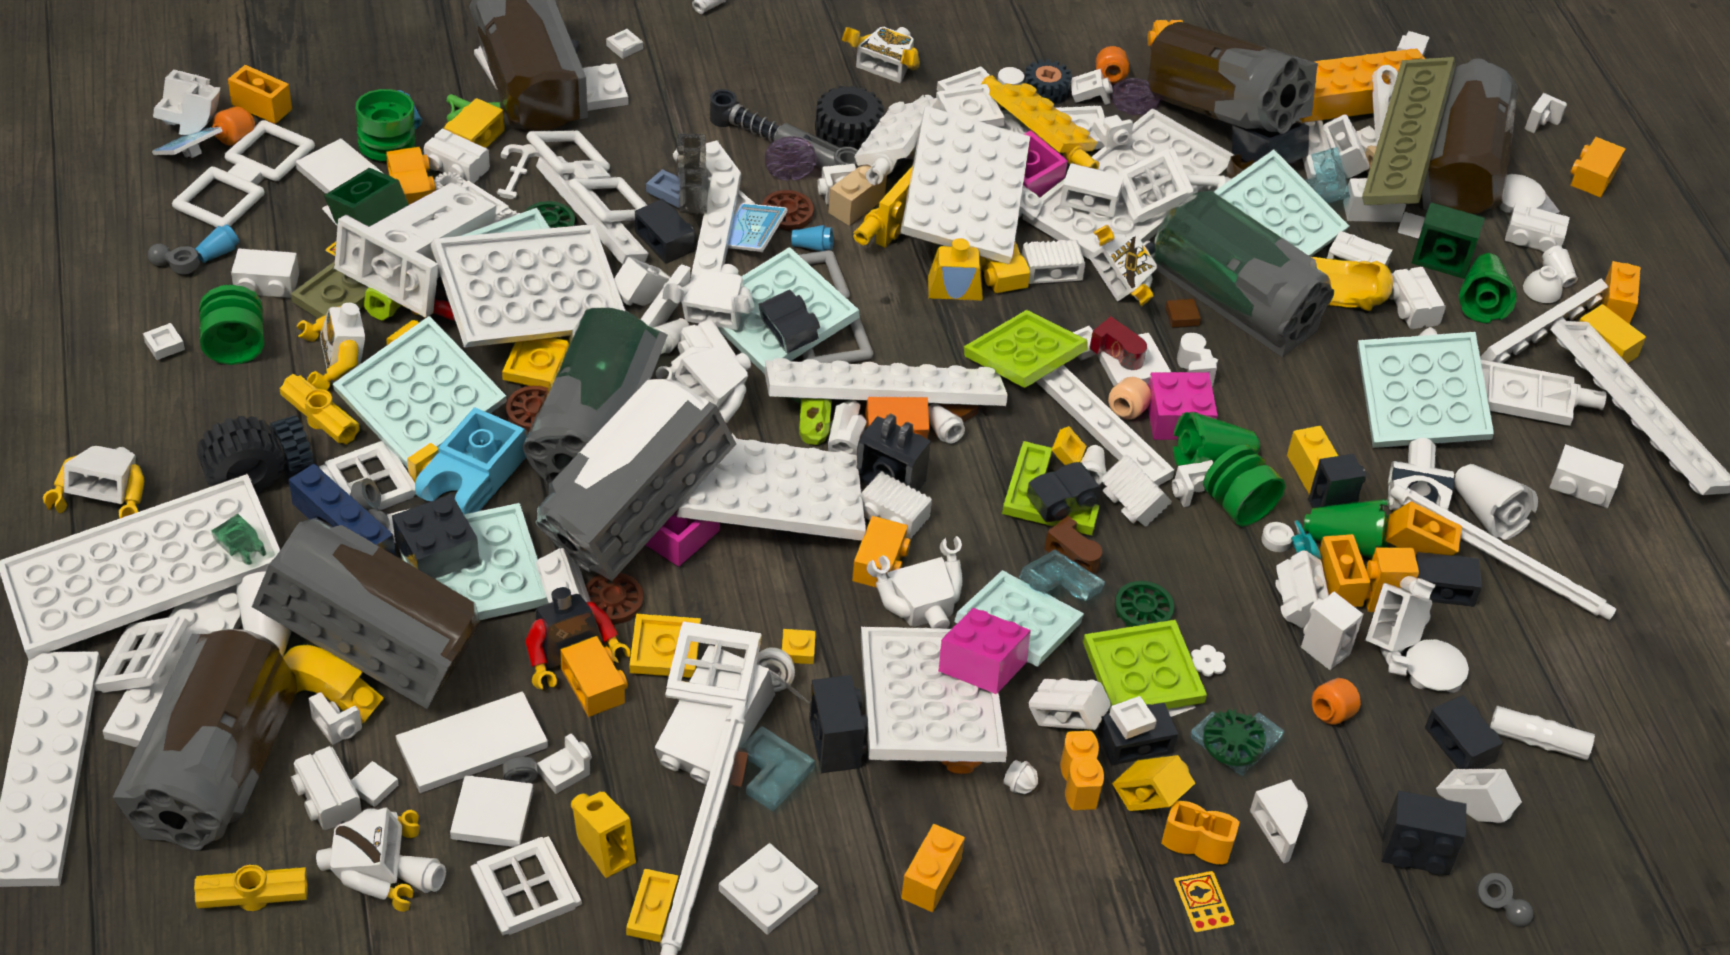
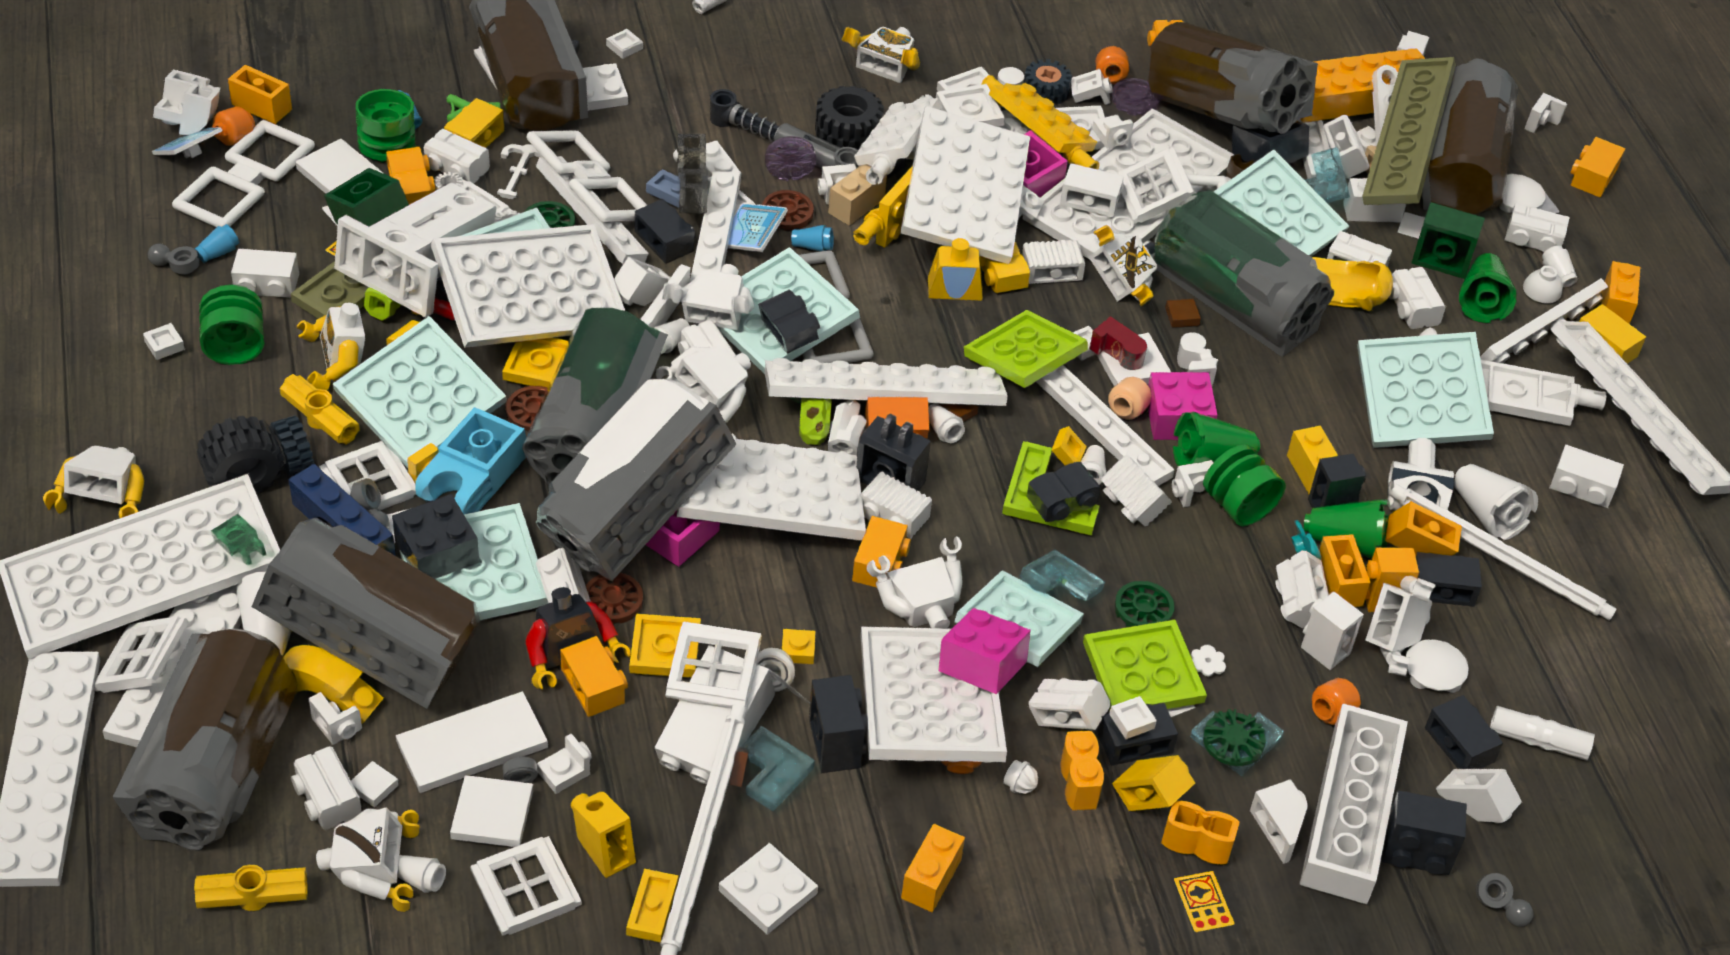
reddish brown leg [1044,516,1102,577] -> none
white tile [1261,522,1294,552] -> none
none -> white brick [1299,704,1408,904]

